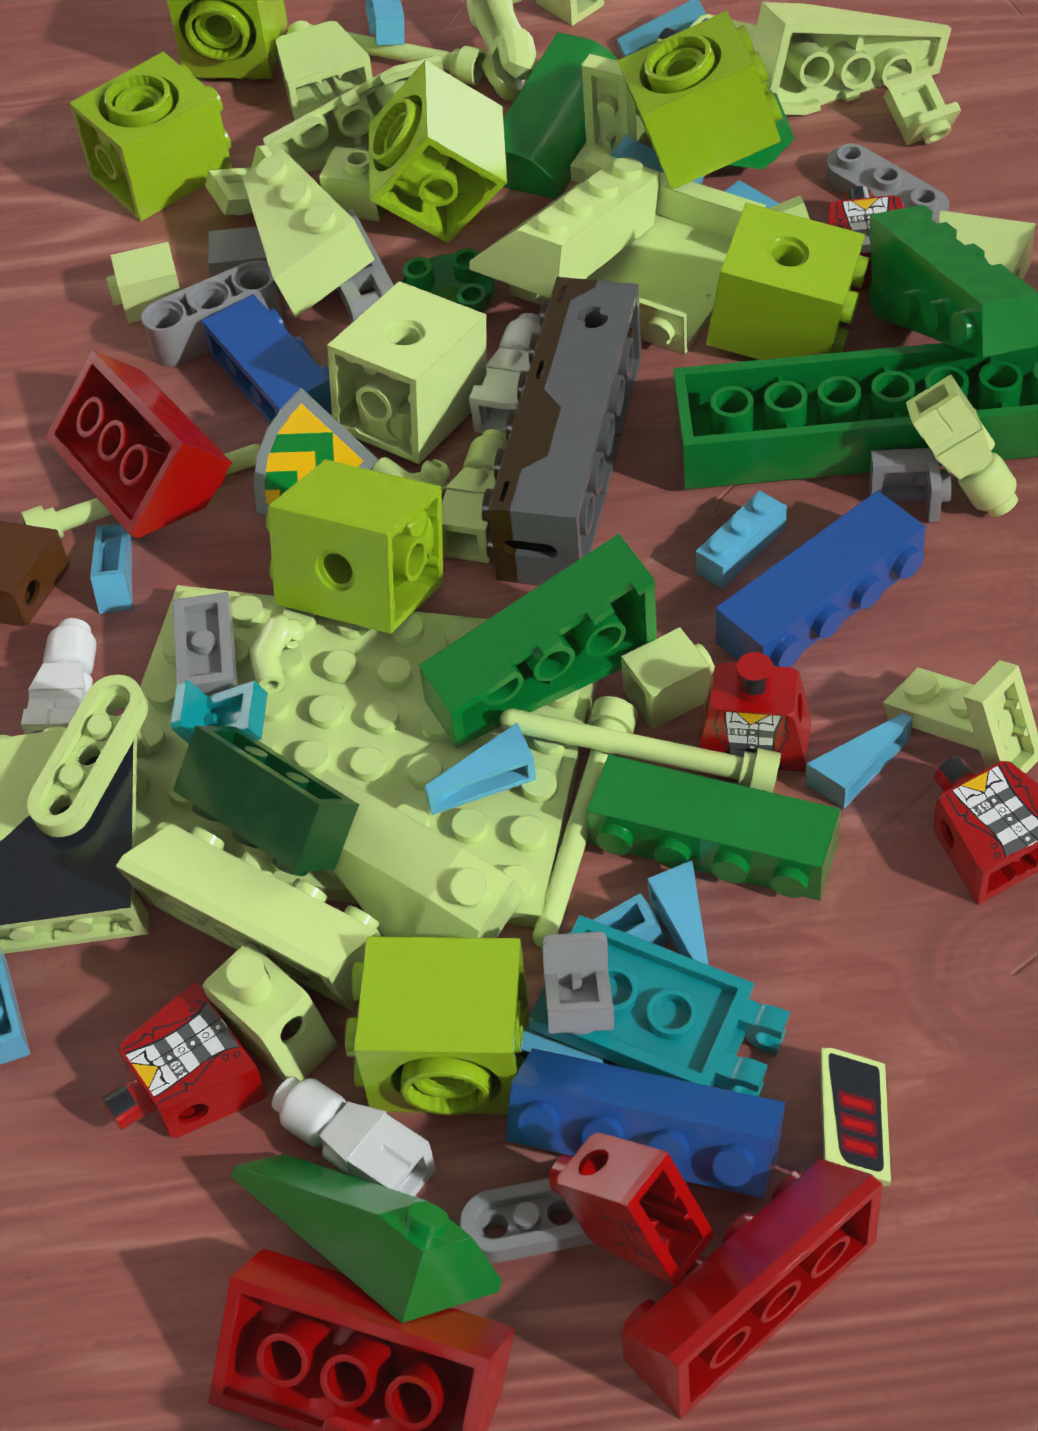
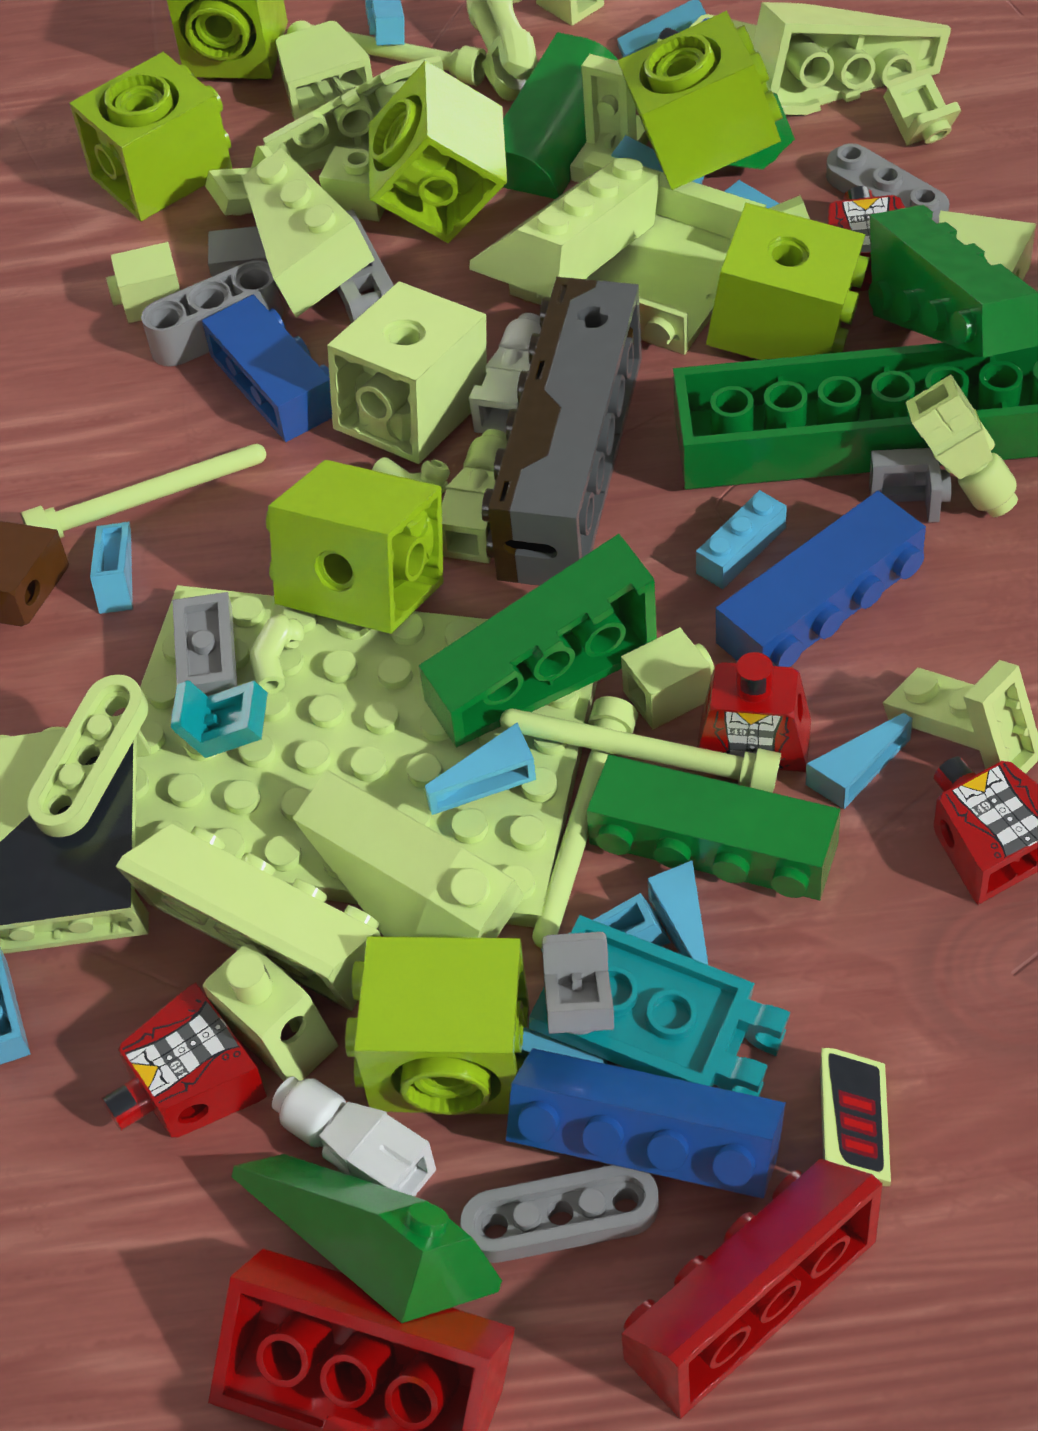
white piece [21,618,97,734] -> none
red slope [45,350,232,538] -> none
dark green brick [173,726,359,876] -> none
shield [253,387,379,514] -> none
green dish [401,248,496,313] -> none
red torso [549,1132,715,1287] -> none

